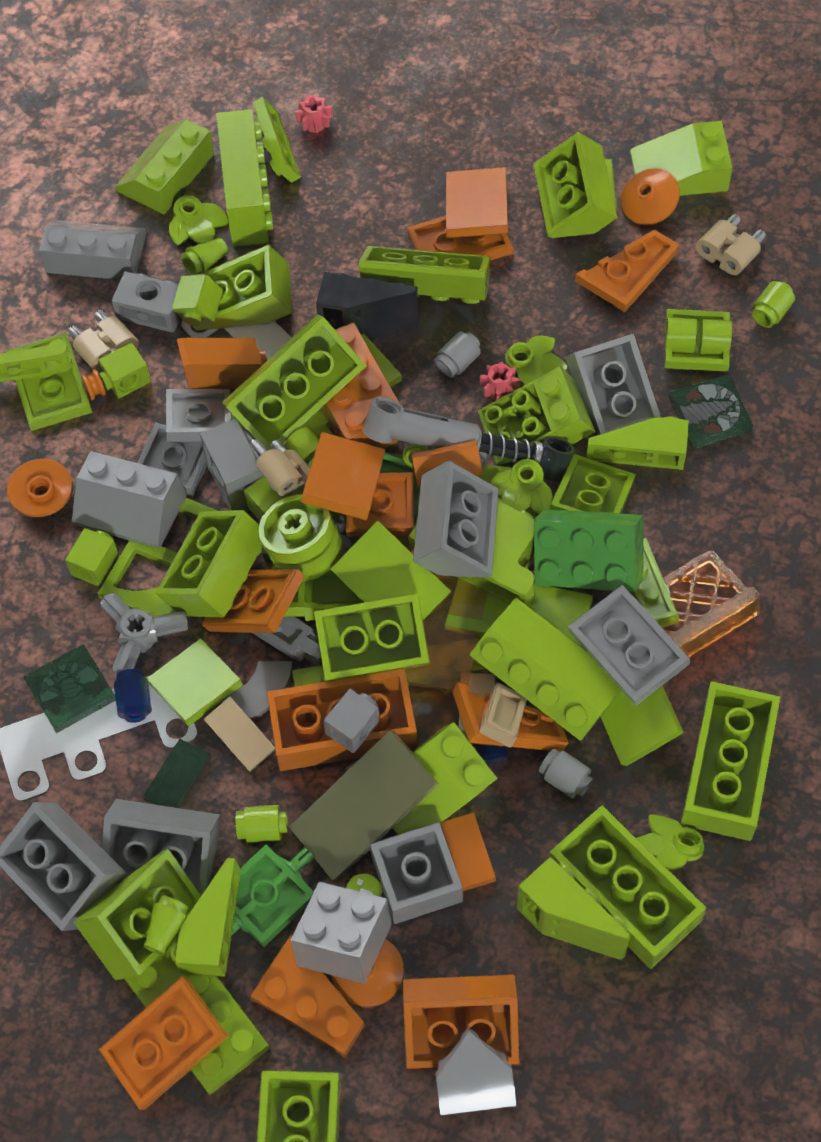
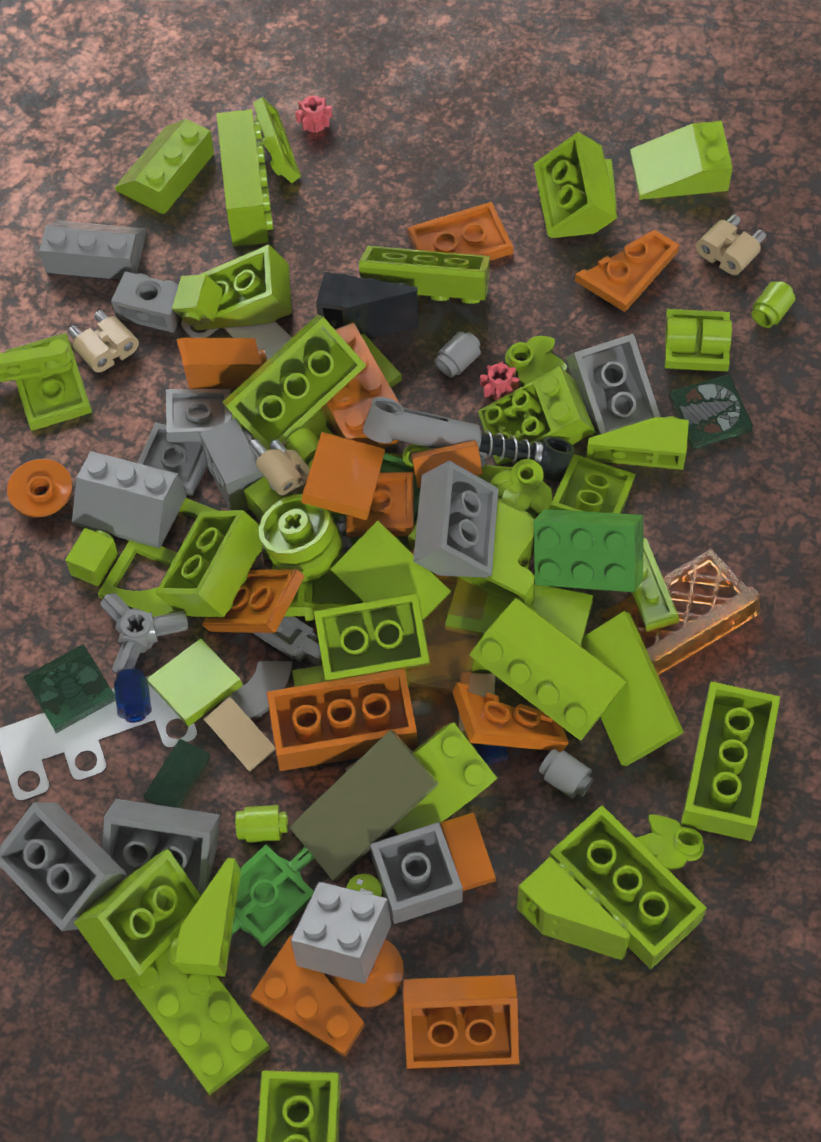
orange bush [81,369,106,401] -> none
orange tile [98,977,229,1110] -> none
lime brick [99,343,151,399] -> none
lime cone [143,896,188,955] -> none
lime plate [169,195,228,245] -> none
lime cone [181,238,228,275] -> none
light grey brick [324,689,380,753] -> none
light grey slope [436,1027,516,1115] -> none
orange tile [446,167,508,238] -> none
tan tile [479,682,527,748] -> none
light grey plate [568,585,690,707] -> none
orange dish [621,168,680,225] -> none

